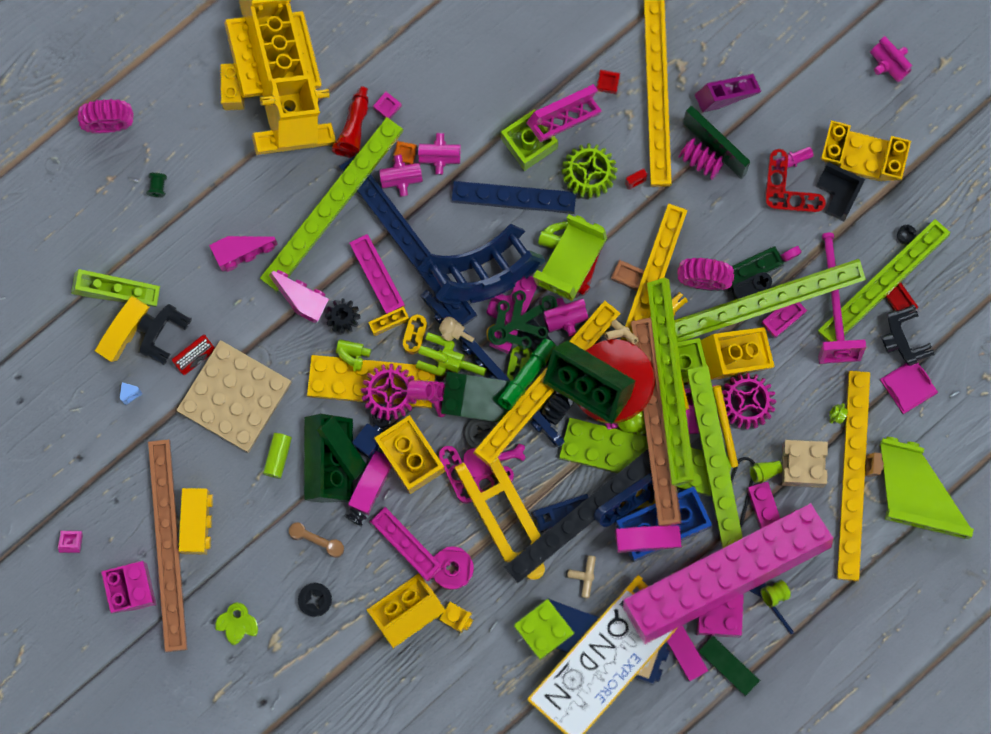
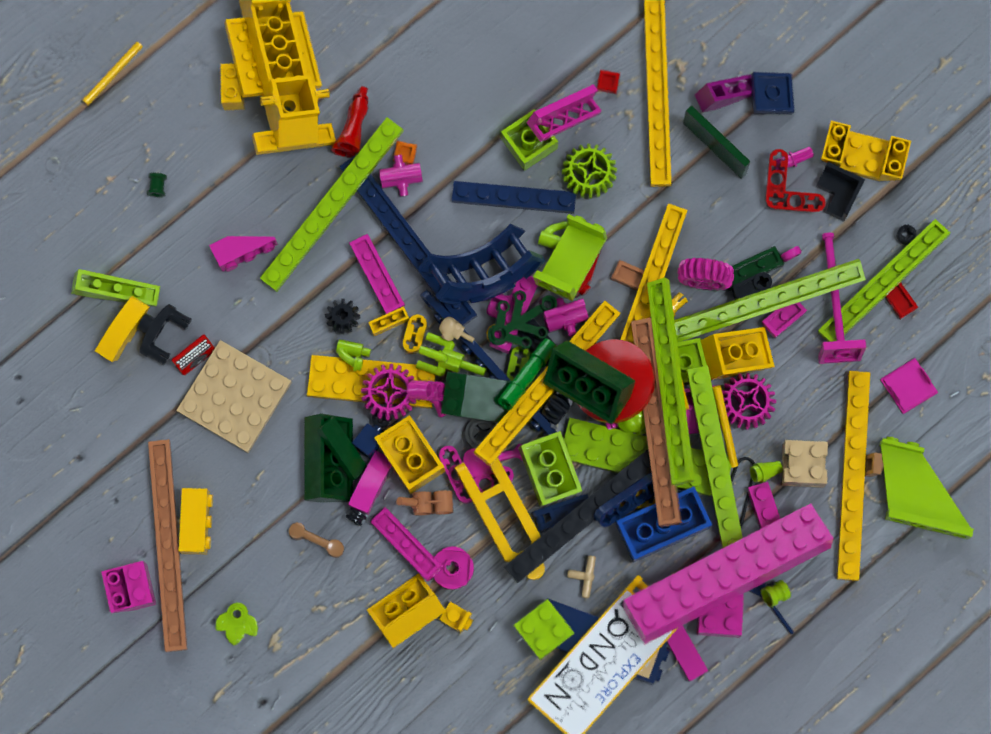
dark pink tile [58,531,83,553] -> none
dark pink gear [77,99,134,134] -> none
light blue slope [120,382,142,405] -> none
lime piece [263,433,292,479] -> none
slope [269,270,329,323] -> none
black gear [298,583,332,617] -> none
dark pink plate [373,92,402,119] -> none
dark pink pin [418,133,461,175] -> none
tan piece [605,320,638,344] -> none
dark pink slope [615,526,682,553] -> none
red tile [625,168,647,190] -> none
dark pink piece [678,138,724,180] -> none
dark green tile [698,636,760,696] -> none
lime plate [829,403,848,424] -> none
dark pink pin [870,36,913,82] -> none
black connector [881,304,935,366] -> none
none -> yellow bar [82,42,143,106]
none -> nougat beam [396,491,453,515]
none -> lime slope [518,431,582,507]
none -> dark blue tile [751,72,795,114]

